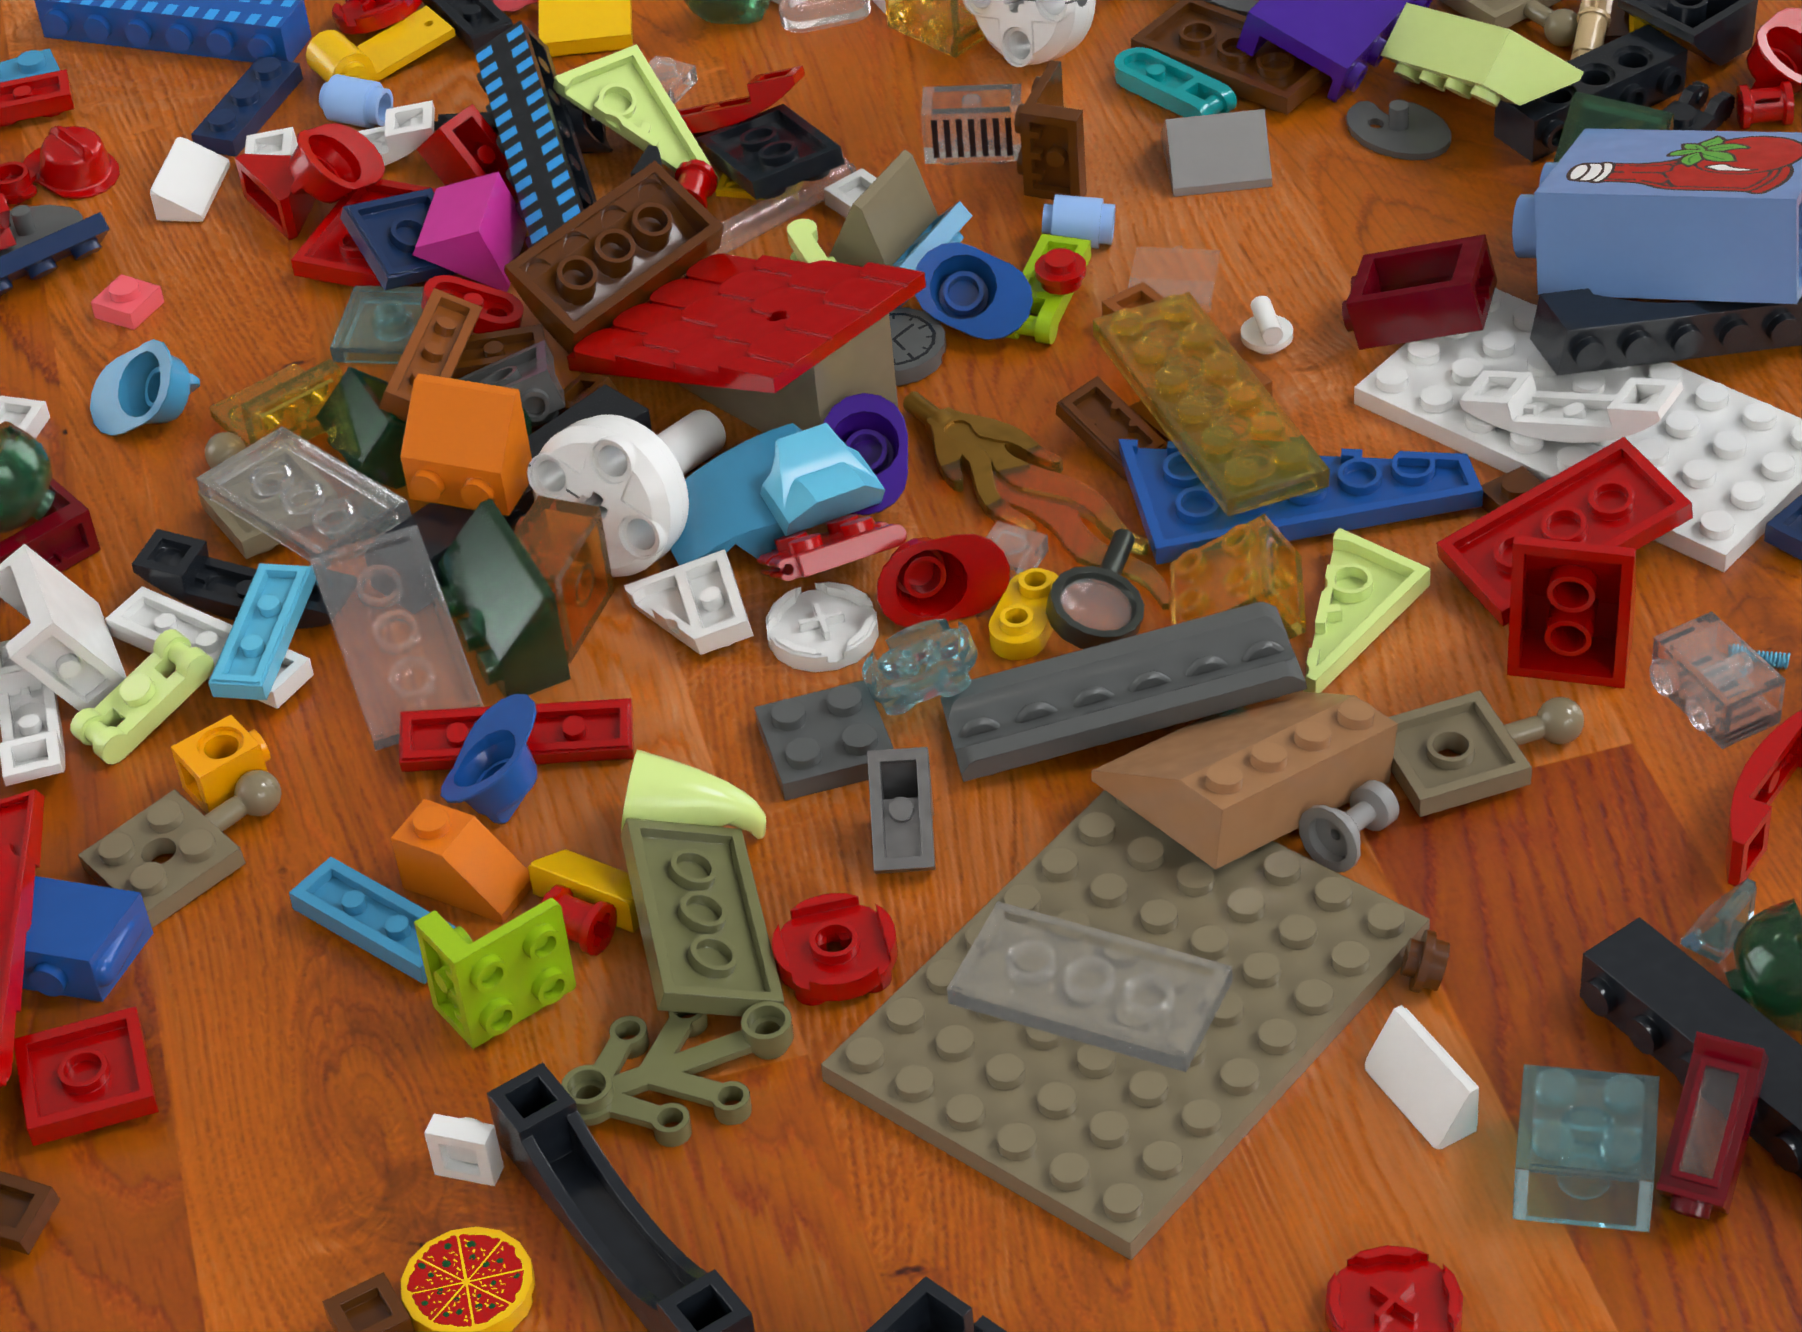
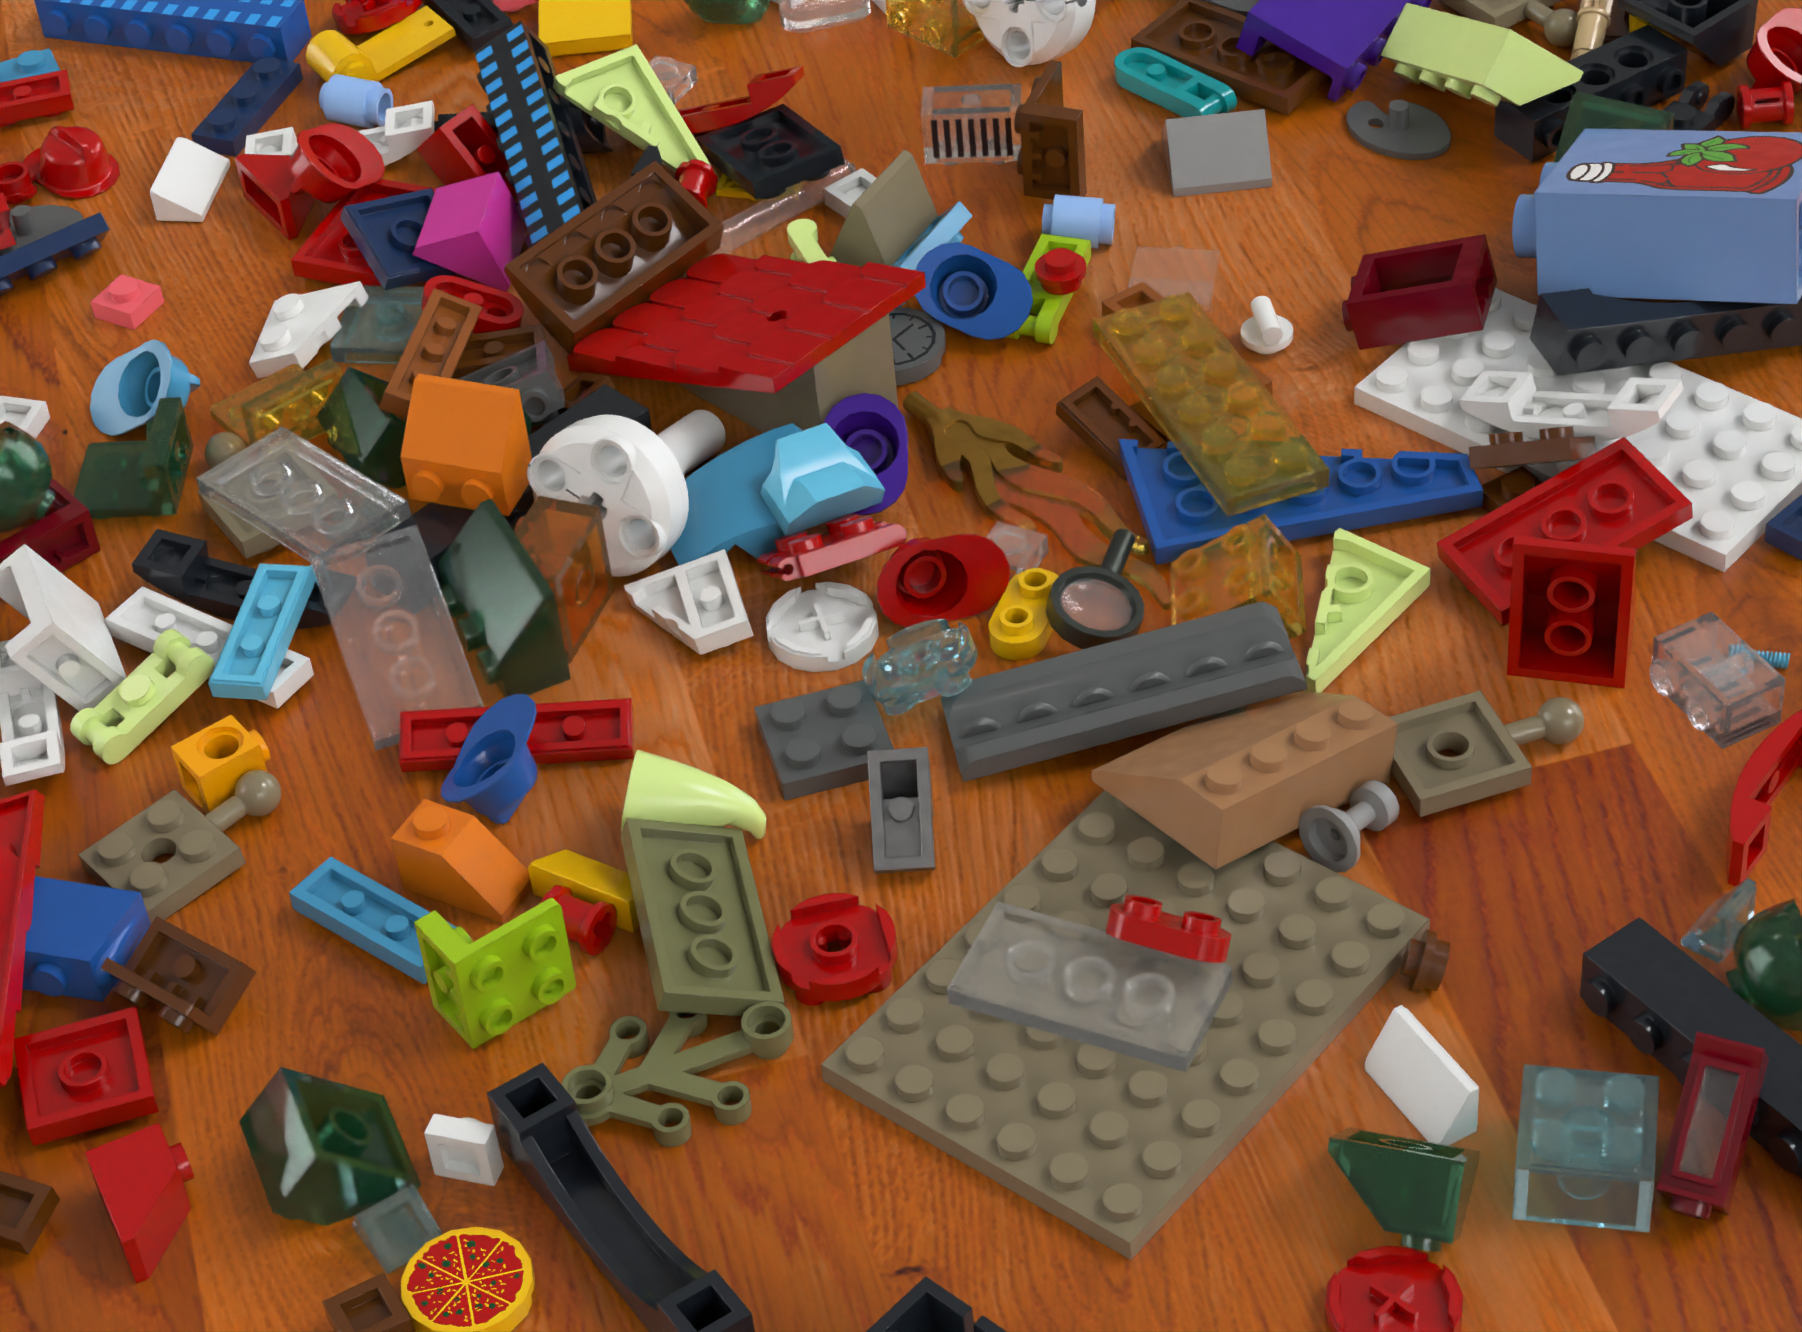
none -> clear green bracket [74,397,194,519]
none -> red slope [84,1123,195,1284]
none -> reddish brown bracket [100,916,256,1036]
none -> clear green slope [239,1067,421,1226]
none -> white wing [249,281,369,379]
none -> clear light blue slope [352,1184,442,1275]
none -> red plate [1105,895,1232,963]
none -> clear green slope [1328,1127,1480,1252]
none -> reddish brown plate [1469,426,1596,469]

